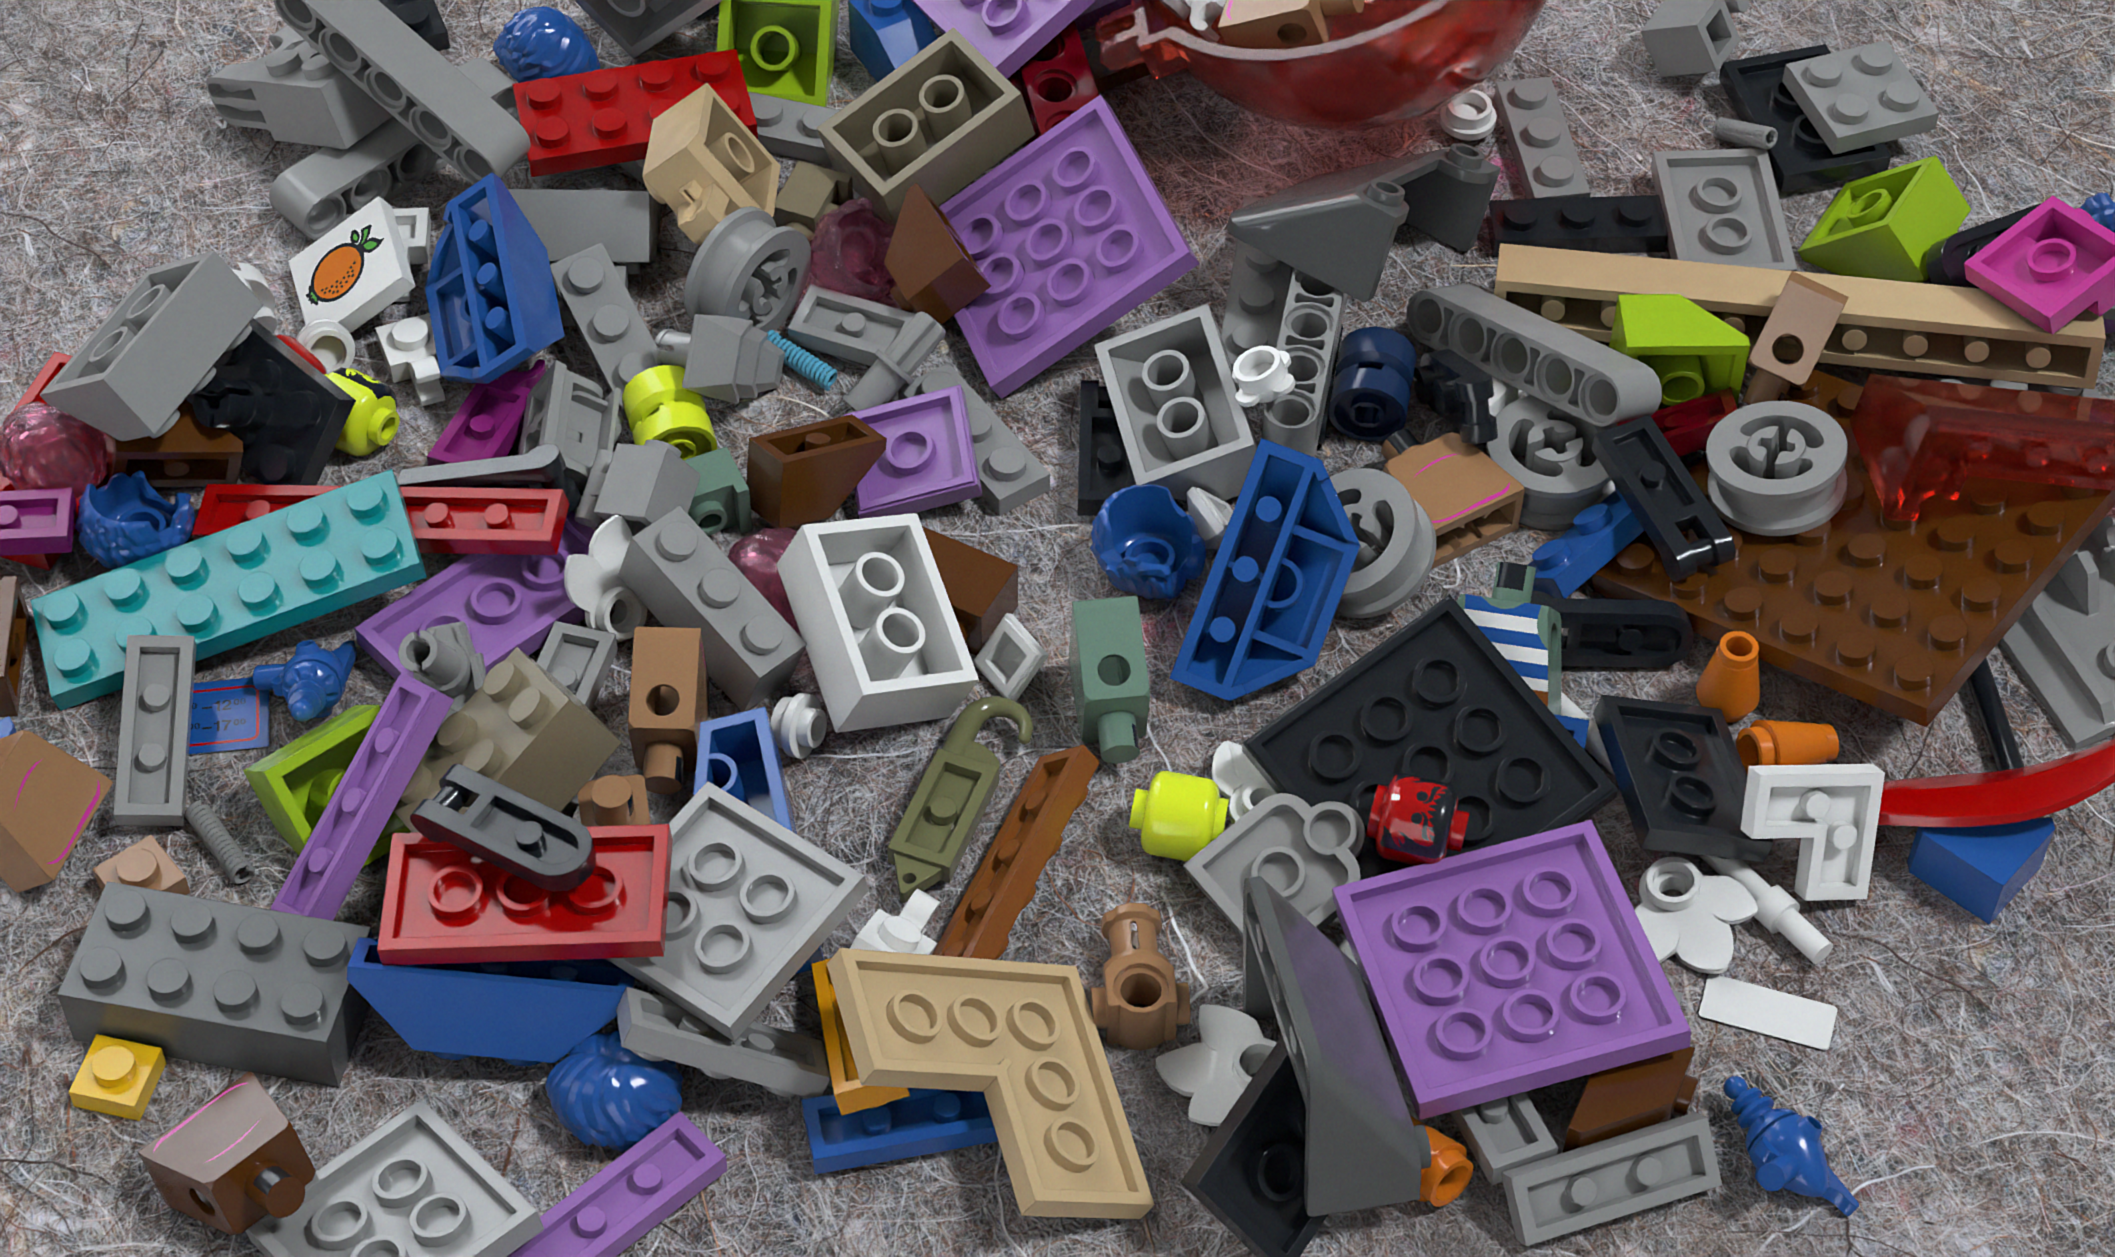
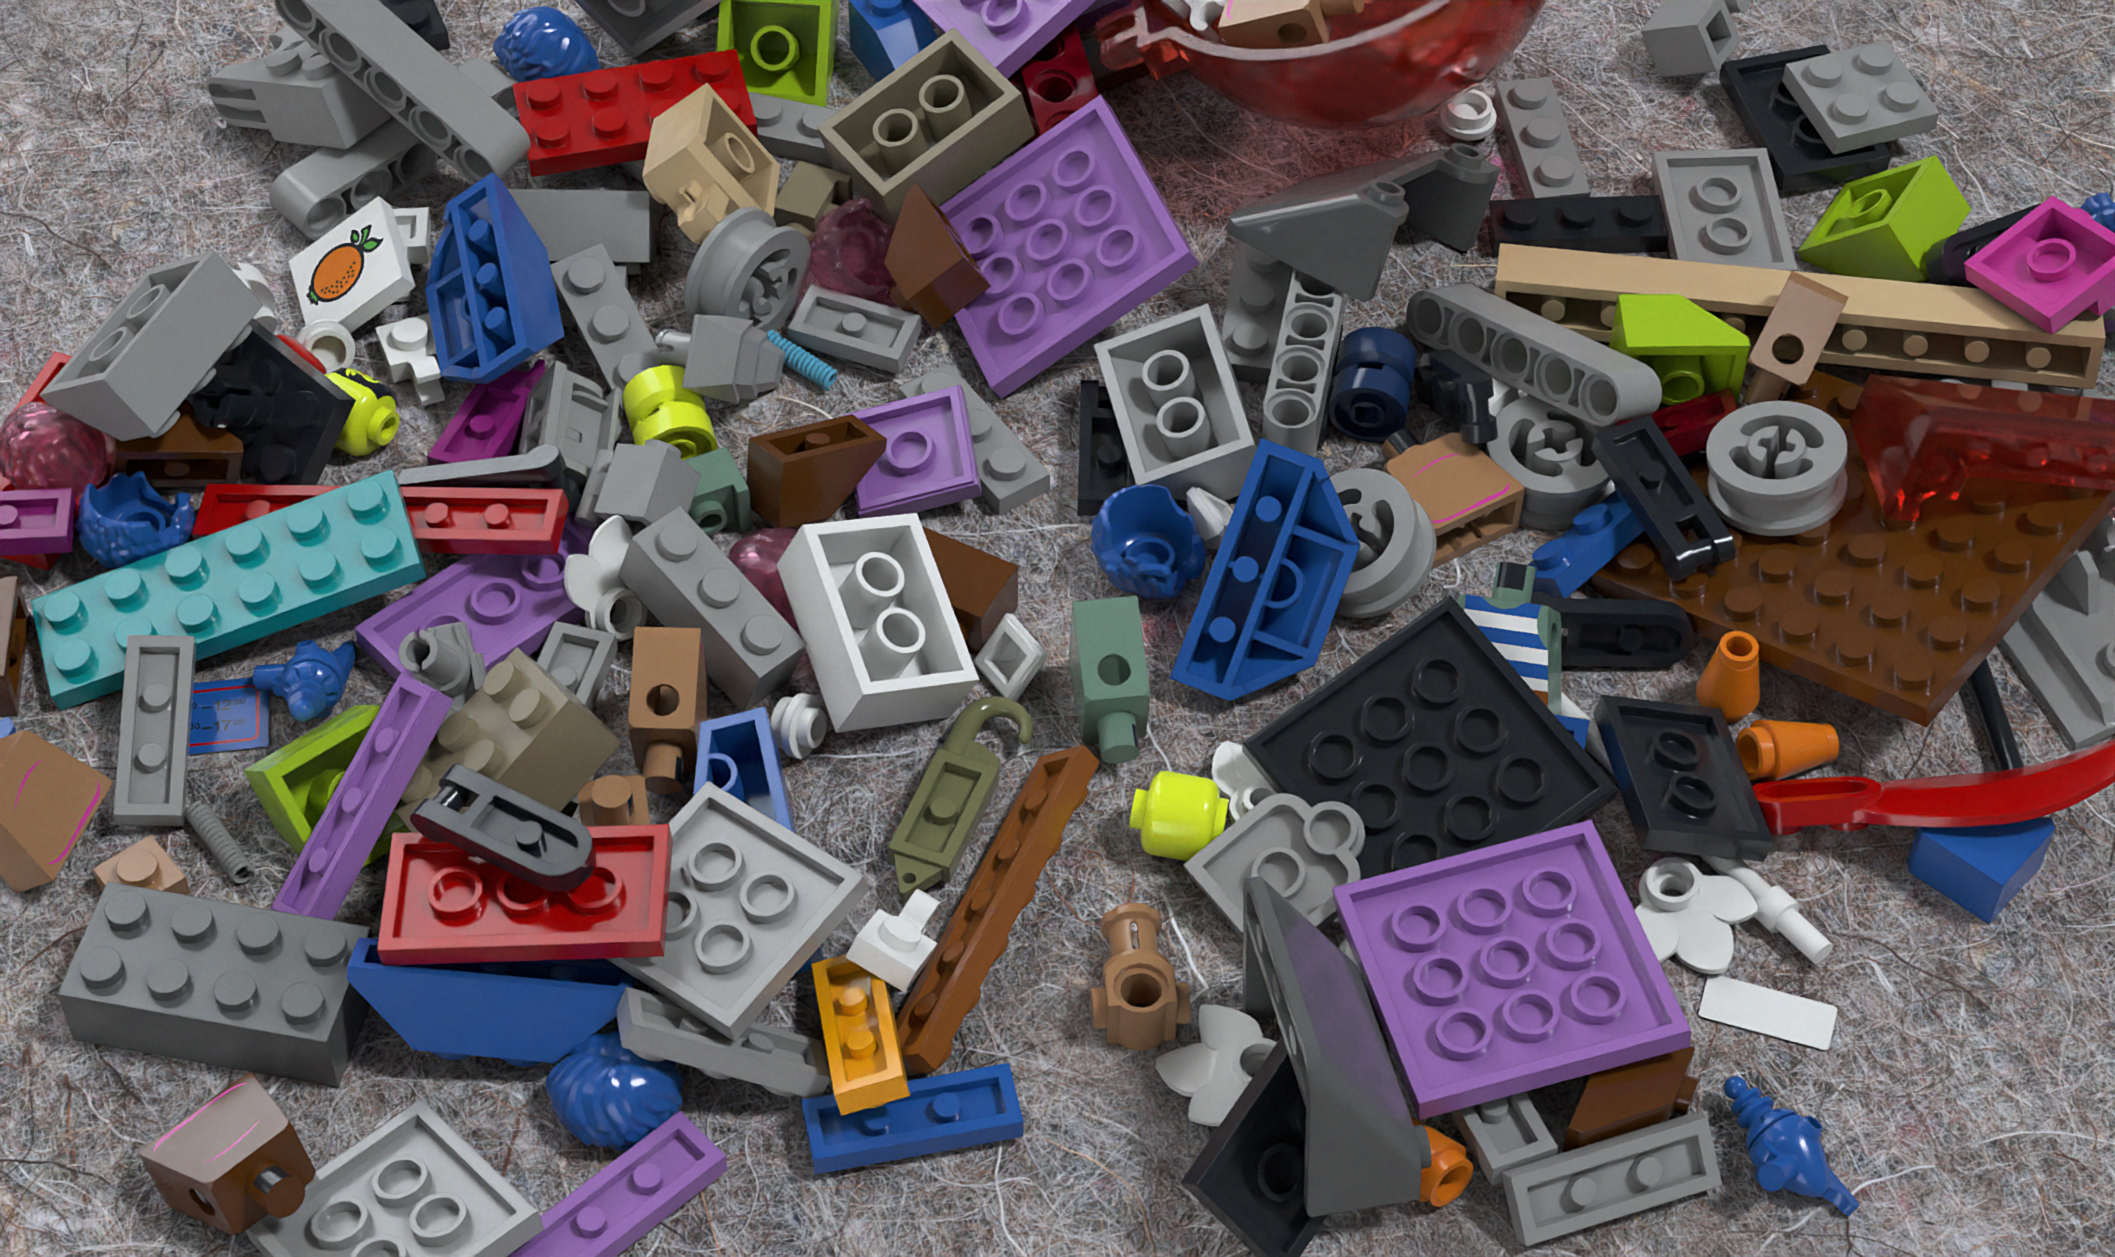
yellow plate [69,1034,166,1121] -> none
tan plate [827,948,1155,1220] -> none
light grey axle [842,311,946,411] -> none
white plate [1232,346,1296,407] -> none
head [1366,773,1470,866] -> none
light grey piece [1713,117,1778,149] -> none
white plate [1741,764,1885,901] -> none

